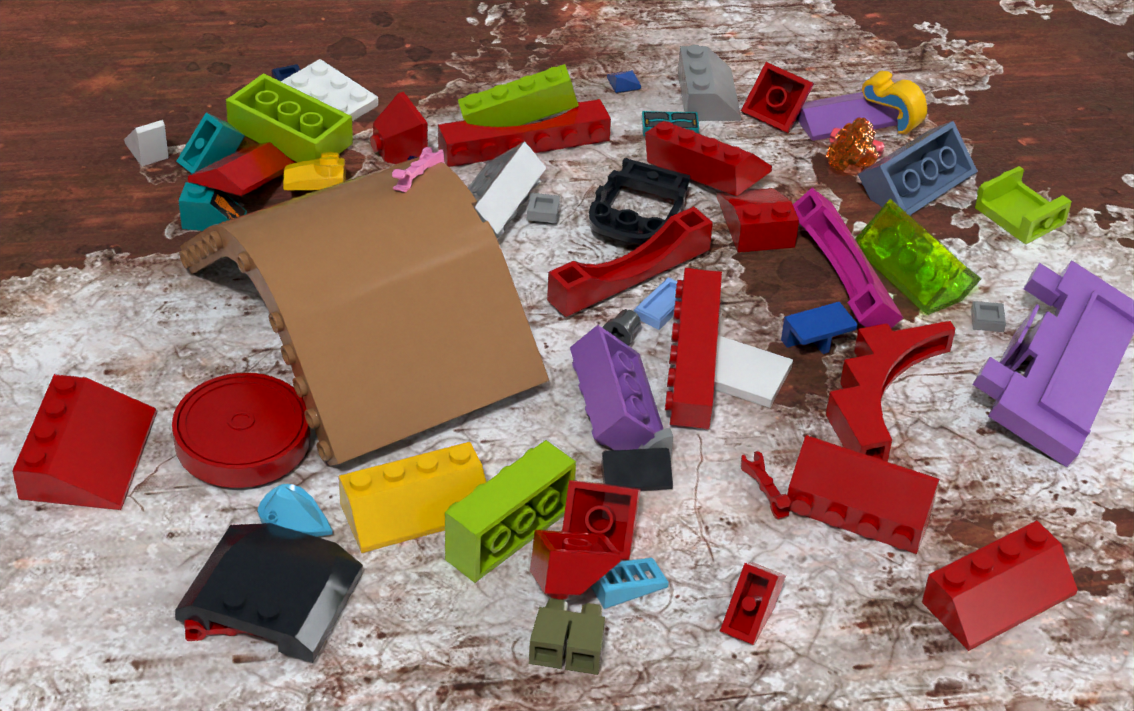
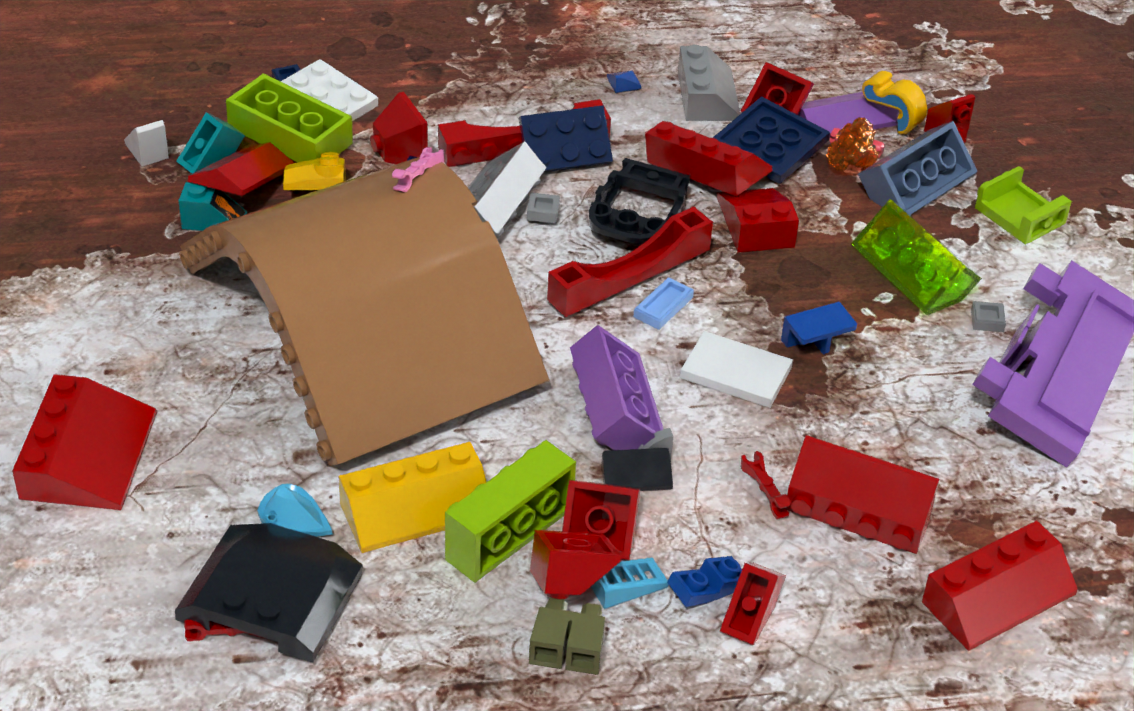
red brick [172,373,311,488] -> none
lime slope [458,64,579,127] -> none
dark grey bush [603,309,641,345] -> none
tile [641,111,699,136] -> none
red brick [665,268,722,429] -> none
dark pink arch [793,188,904,328] -> none
red arch [826,321,956,462] -> none
none -> dark blue plate [518,105,613,172]
none -> blue slope [667,556,742,607]
none -> dark blue plate [713,96,830,184]
none -> red slope [924,94,976,143]

